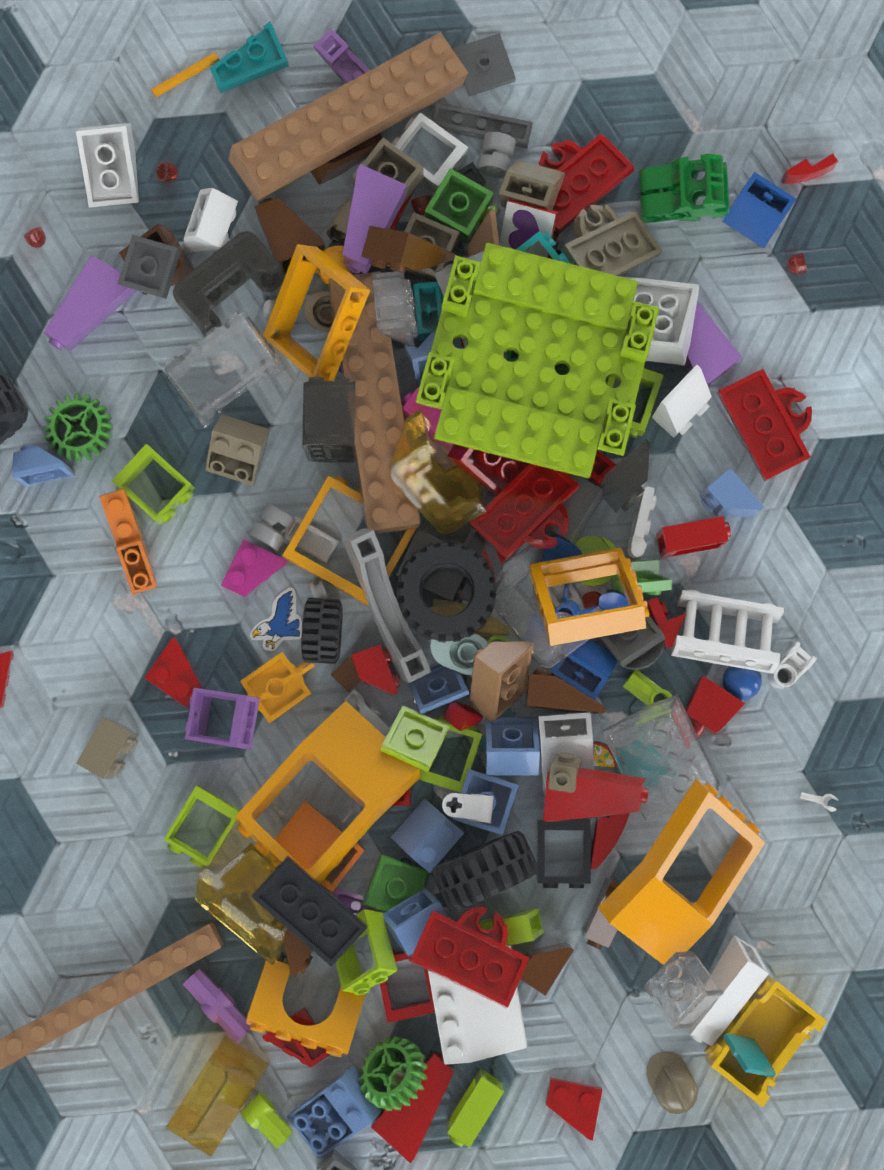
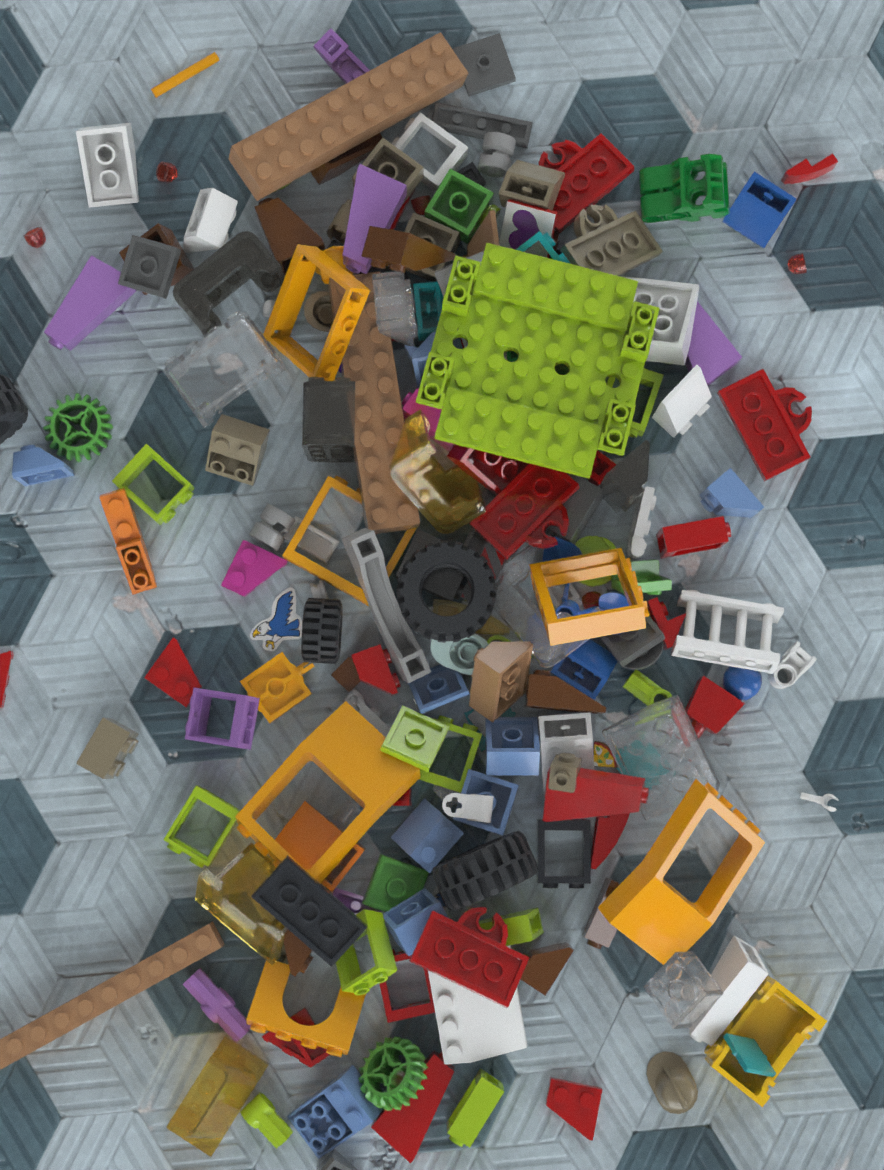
teal wing [210,21,289,93] -> none
red slope [443,702,483,731] -> none

